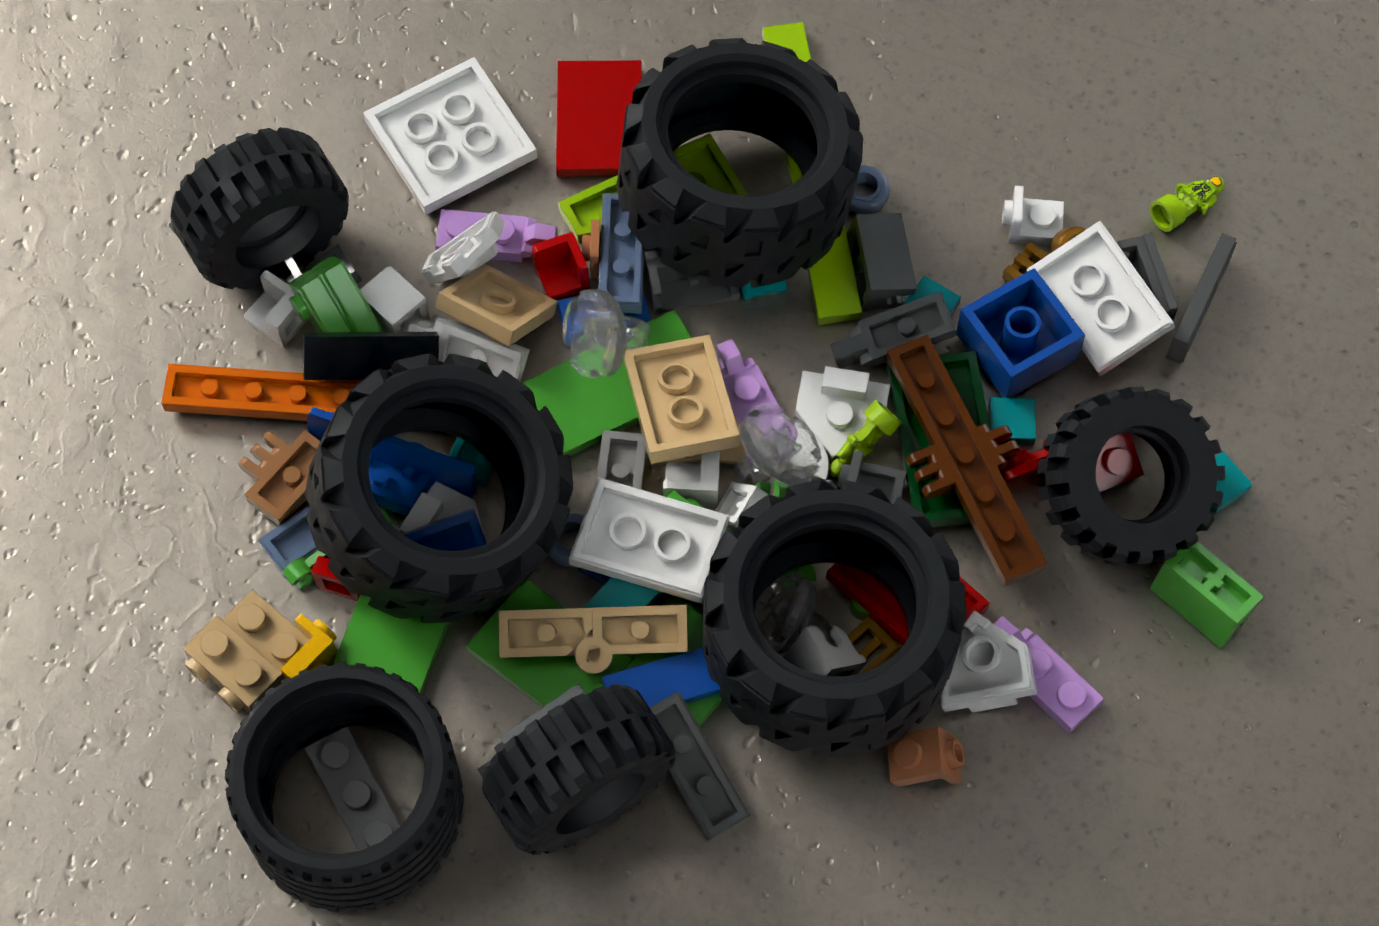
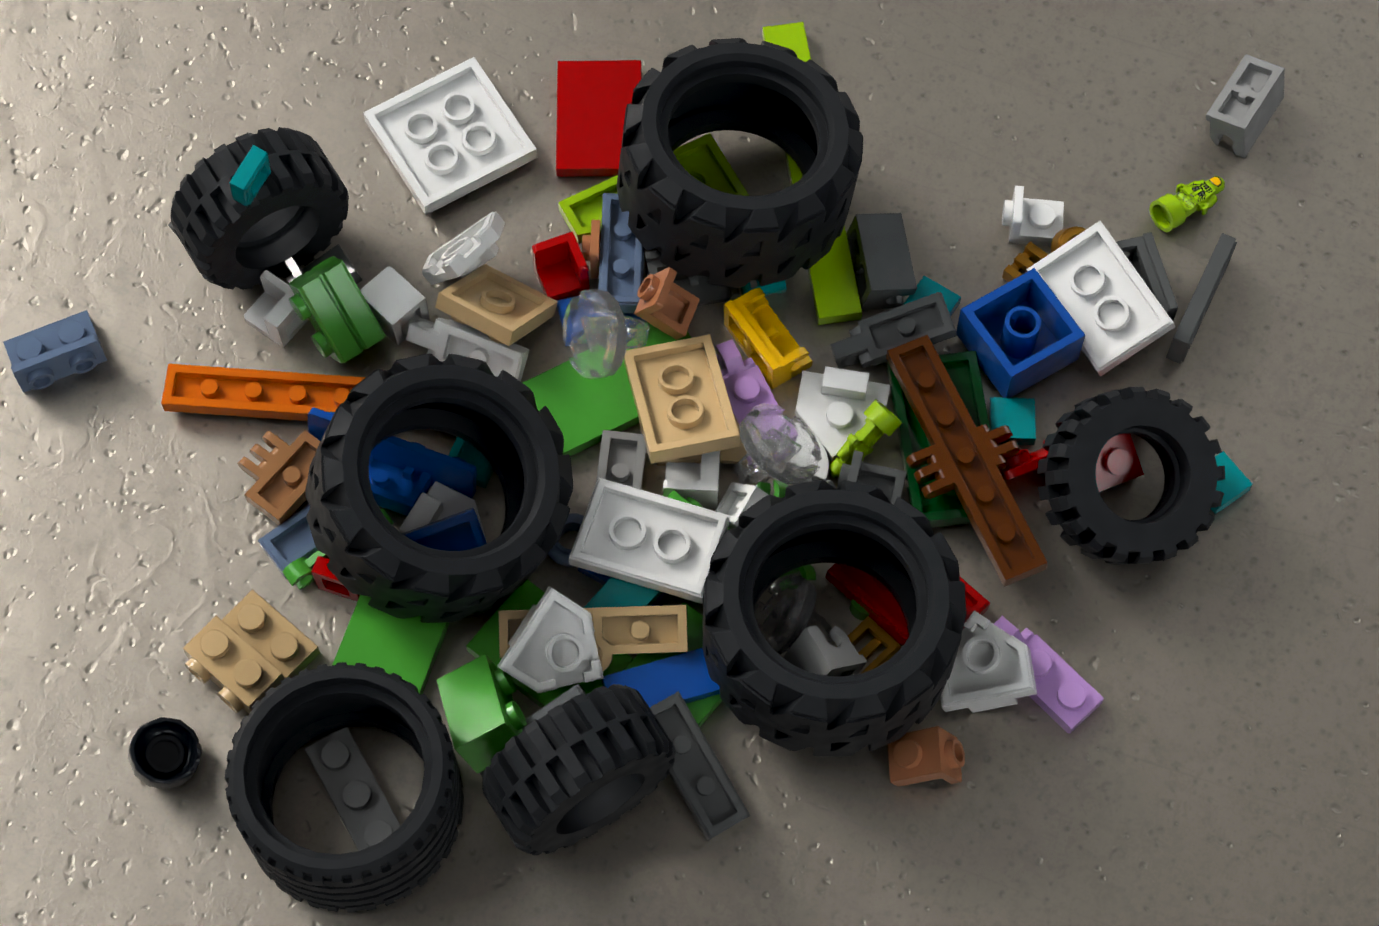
yellow bracket [280,614,338,678] -> none
black tile [302,332,439,380] -> none
lavender hinge [435,209,558,262] -> none
sand blue piece [849,165,890,214] -> none
bright green hinge [1149,542,1264,648] -> none
none -> sand blue bracket [3,310,107,393]
none -> black hair [128,717,202,790]
none -> teal tile [229,145,271,207]
none -> bright green brick [436,654,527,774]
none -> white plate [497,586,604,693]
none -> nougat bracket [634,267,700,340]
none -> yellow hinge [724,287,813,390]
none -> light grey hinge [1206,54,1285,158]

